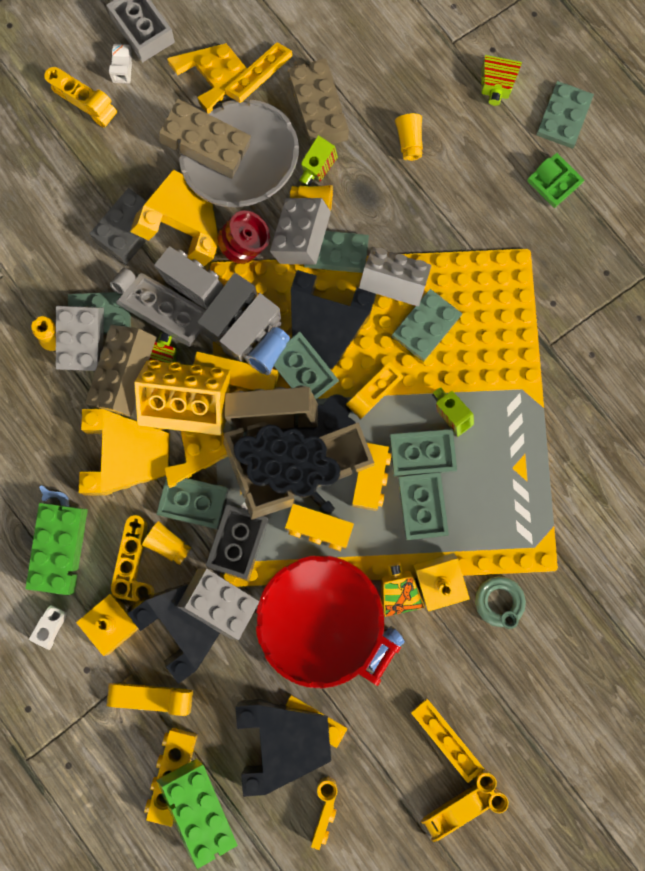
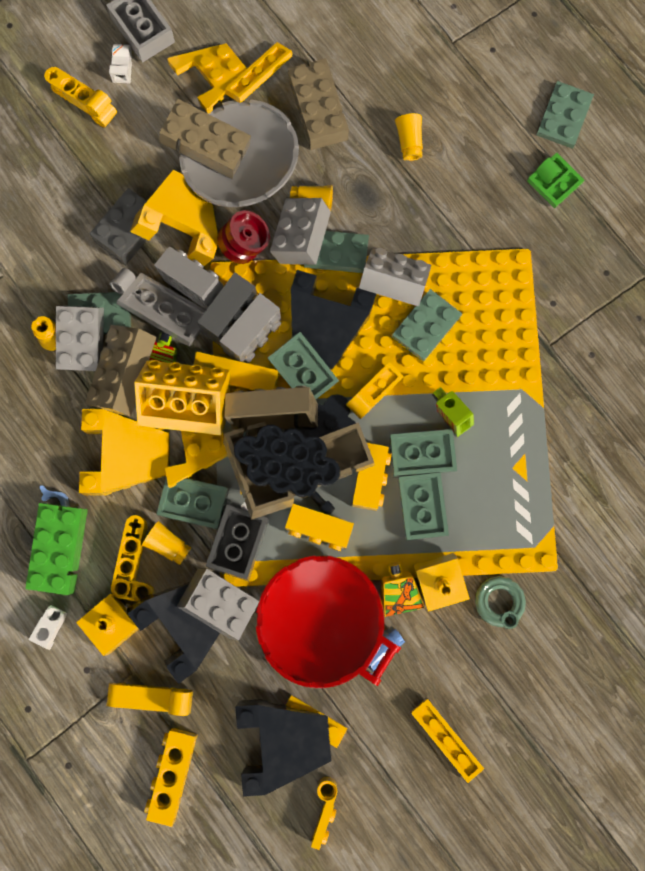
bright green piece [156,758,238,869] -> none
medium blue plant [245,327,290,375] -> none
lime torso [299,135,338,186] -> none
yellow piece [421,769,509,842] -> none
lime torso [481,55,522,106] -> none

